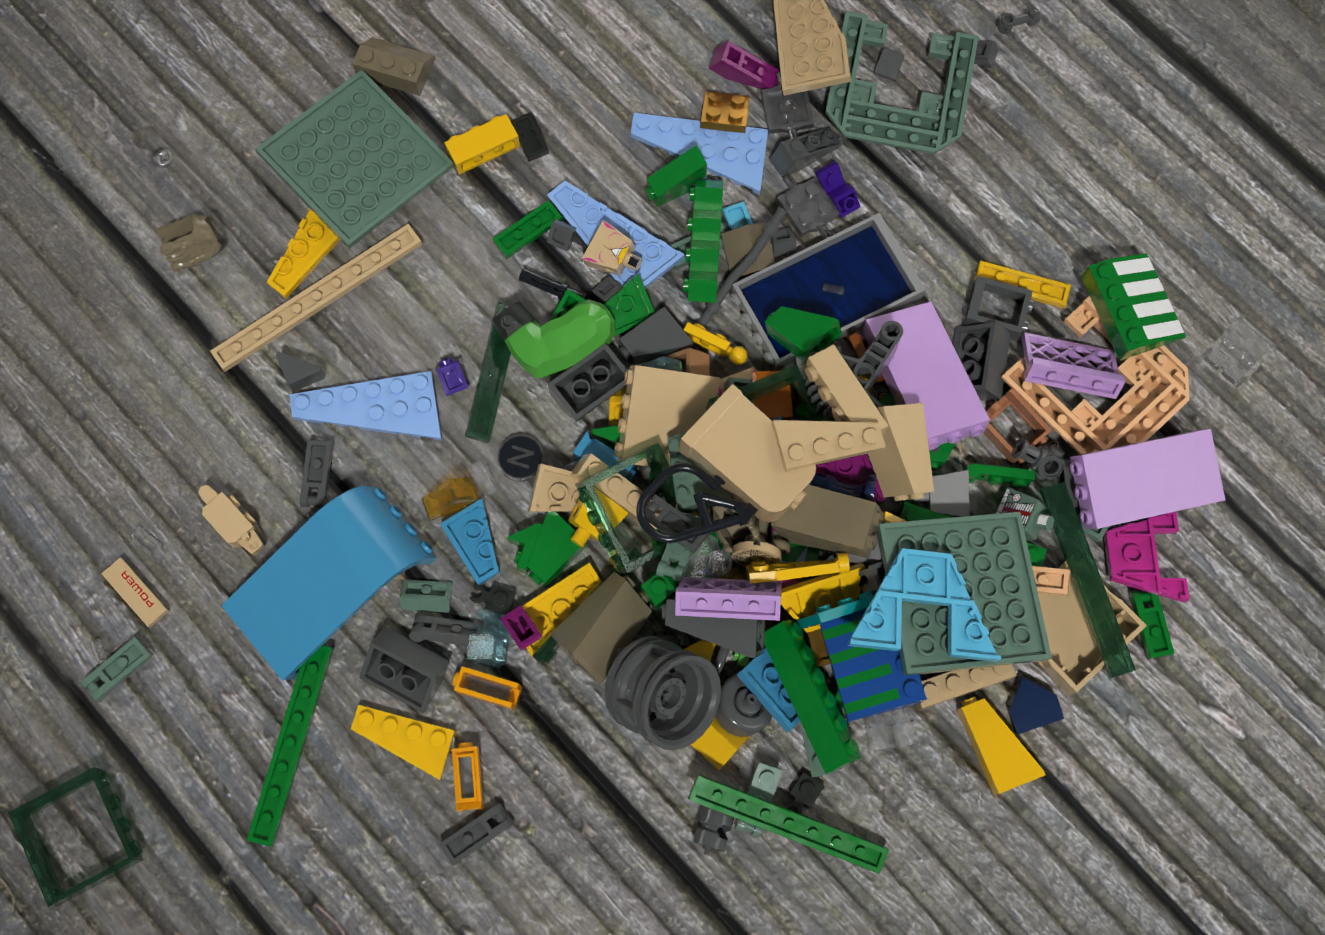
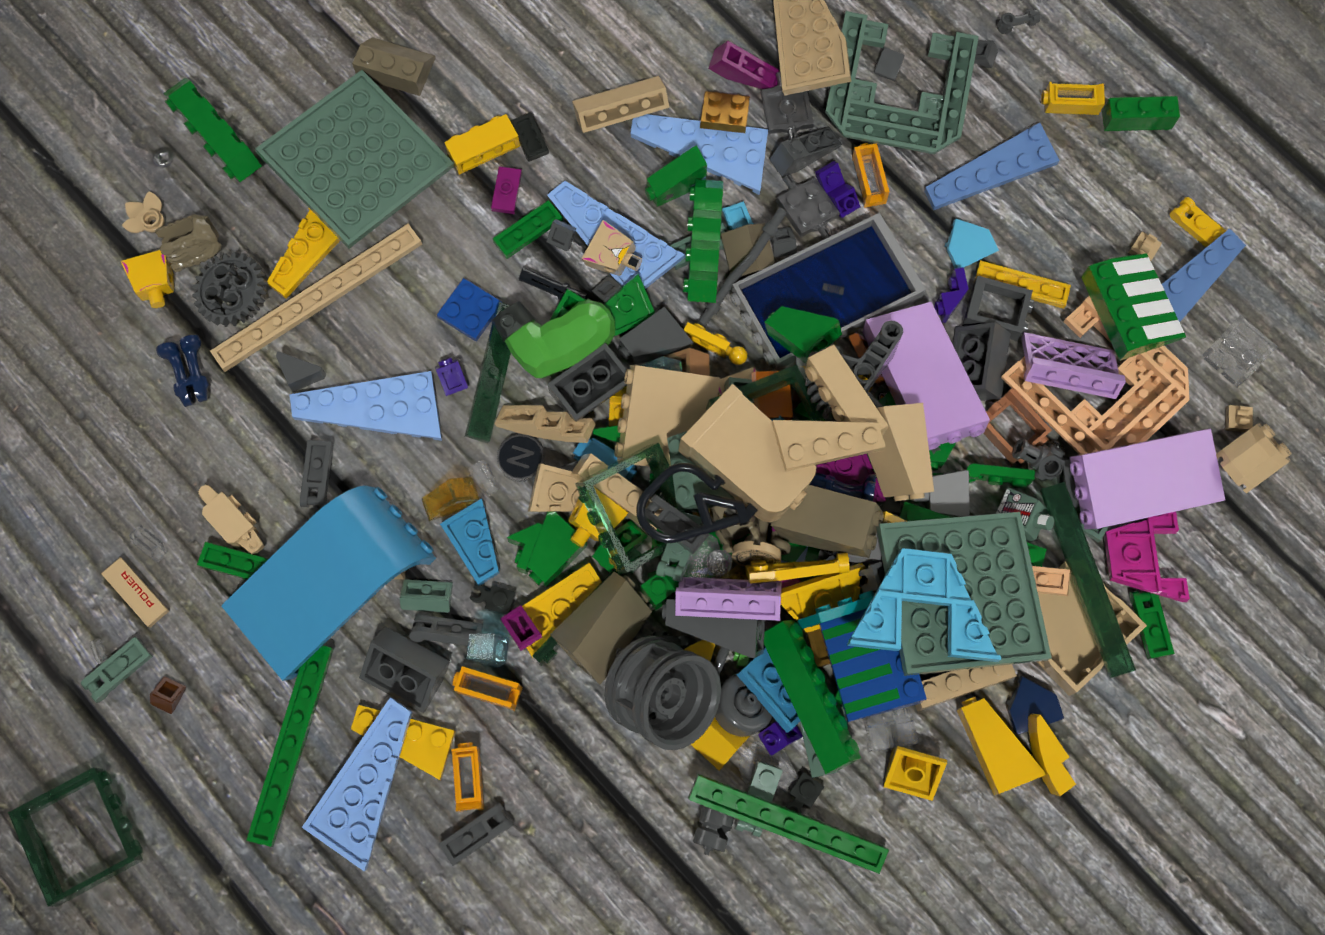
none -> yellow torso [121,250,174,308]
none -> tan plate [122,192,164,233]
none -> reddish brown slope [150,676,186,714]
none -> dark blue piece [156,335,209,407]
none -> green brick [163,78,262,182]
none -> dark grey gear [192,252,268,327]
none -> green plate [197,542,268,580]
none -> light blue wing [302,698,412,871]
none -> blue plate [437,278,503,342]
none -> magenta plate [491,166,522,214]
none -> tan slope [494,405,596,443]
none -> tan brick [572,76,670,133]
none -> green slope [592,520,648,573]
none -> dark purple bracket [758,722,803,756]
none -> light orange window [852,143,890,208]
none -> yellow slope [883,746,947,801]
none -> medium blue wing [924,123,1060,210]
none -> dark purple slope [935,267,969,323]
none -> medium azure slope [944,219,999,268]
none -> yellow slope [1028,713,1076,796]
none -> yellow window [1041,82,1105,115]
none -> green brick [1102,96,1180,131]
none -> tan tile [1128,232,1162,261]
none -> medium blue wing [1162,228,1246,322]
none -> yellow plate [1170,197,1226,247]
none -> tan brick [1216,423,1292,493]
none -> tan tile [1225,405,1253,432]

